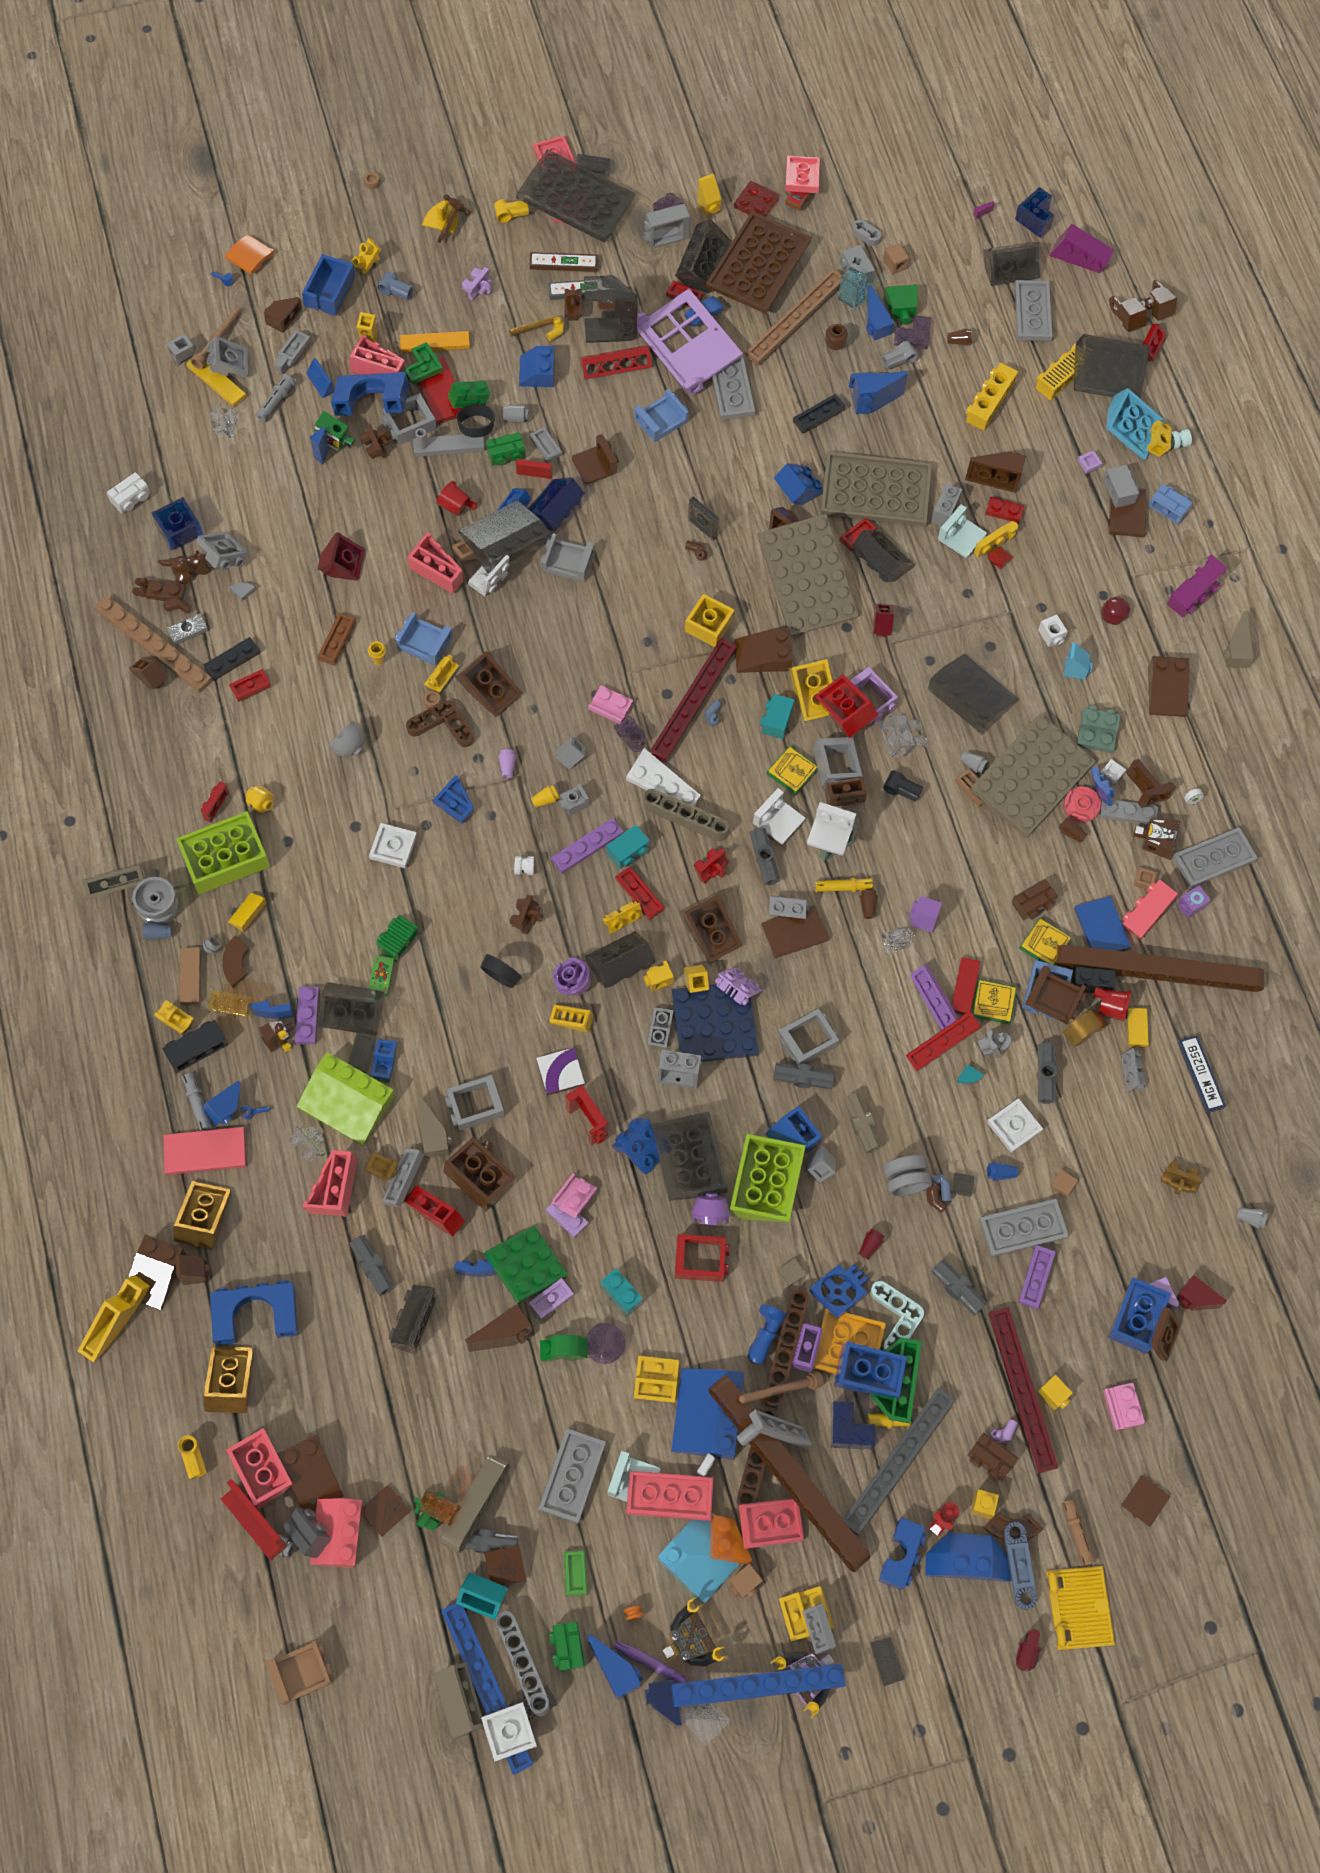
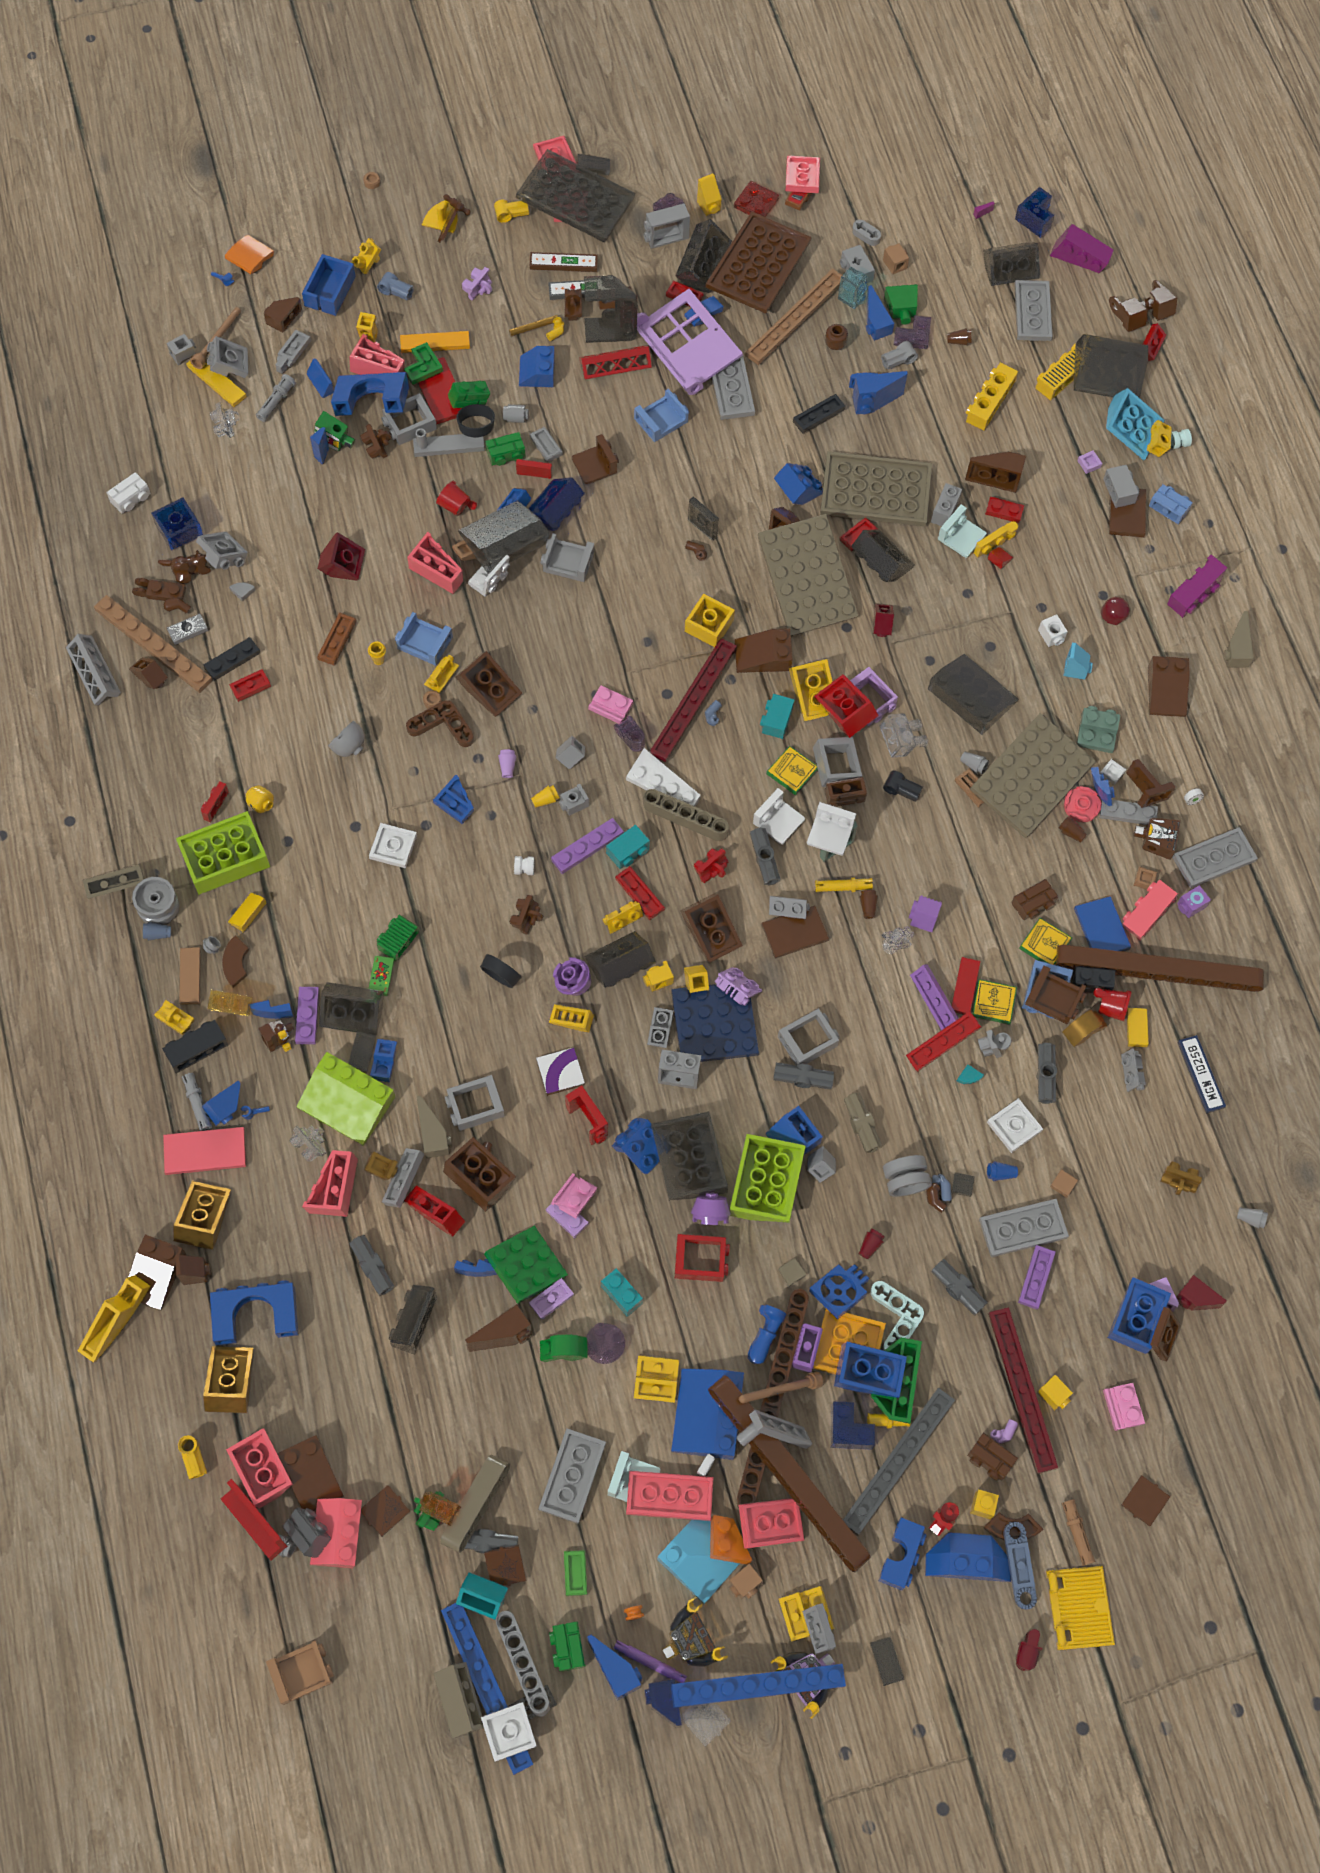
none -> light grey fence [66,634,121,705]

